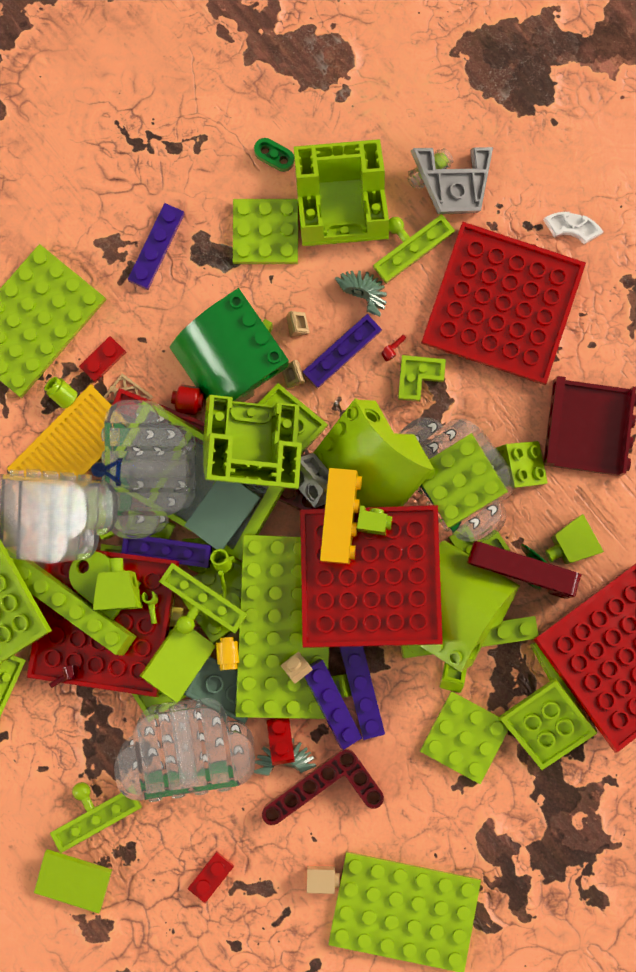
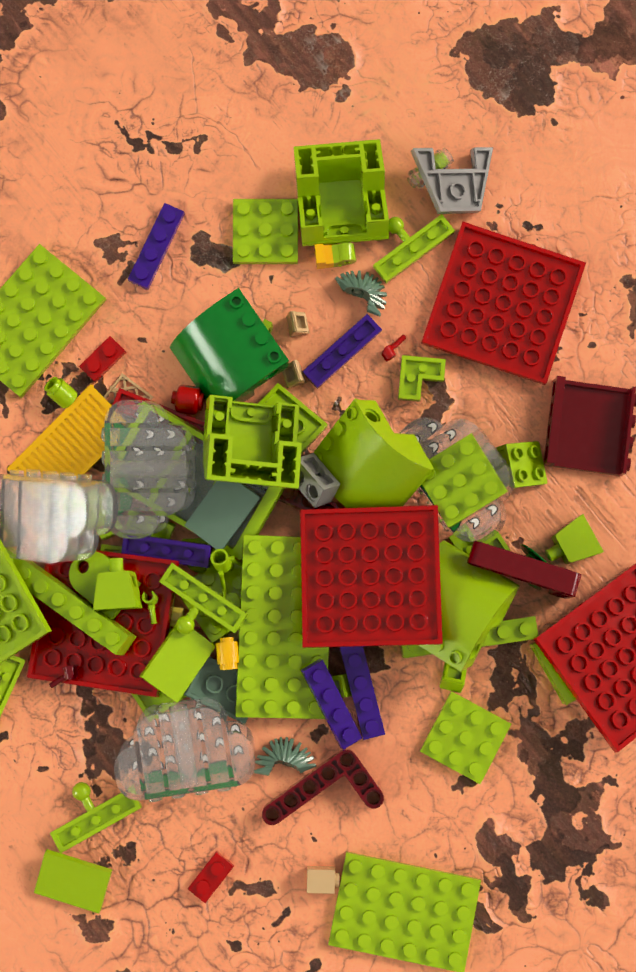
clear blue piece [91,457,123,486] -> none
green plate [254,138,294,172] -> none
red plate [267,718,295,766] -> none
tan plate [280,651,313,684] -> none
yellow brick [320,468,362,564] -> none
lime brick [357,505,392,536] -> none
lime plate [500,678,597,770] -> none
white tile [543,212,604,245] -> none
none -> leg [314,243,356,269]

